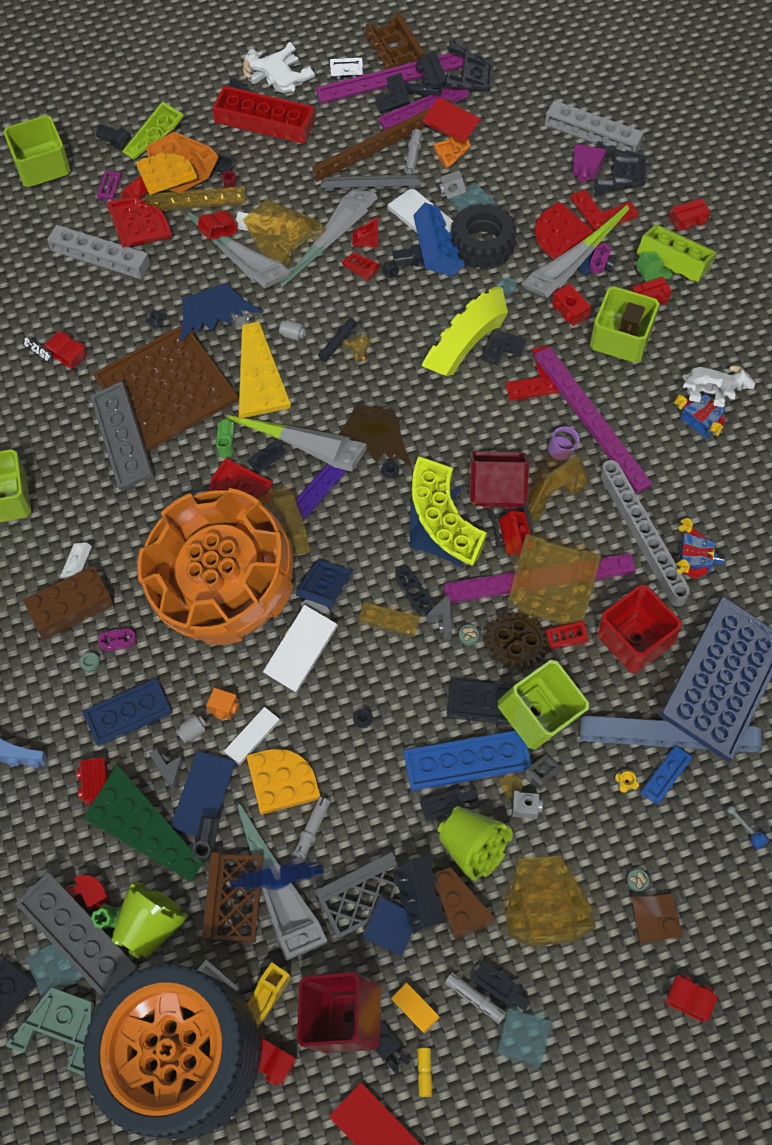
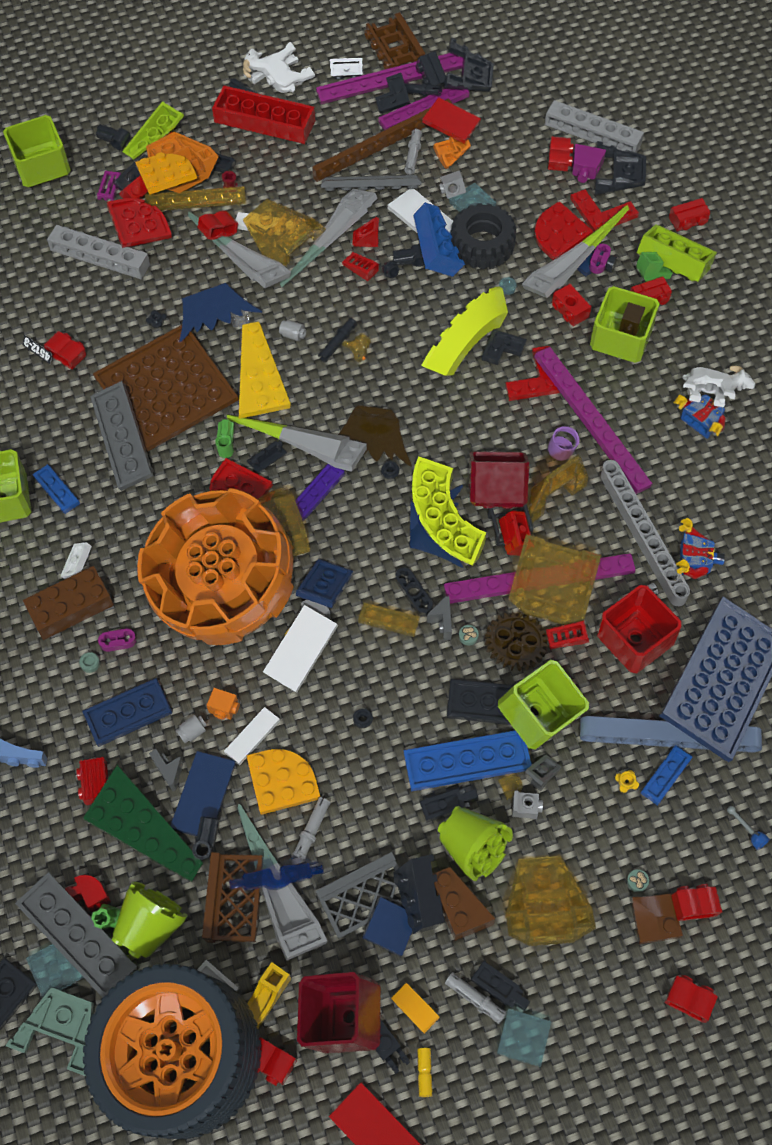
none -> blue tile [33,464,80,514]
none -> black hinge [113,154,148,191]
none -> red brick [548,136,574,171]
none -> red brick [671,884,722,921]

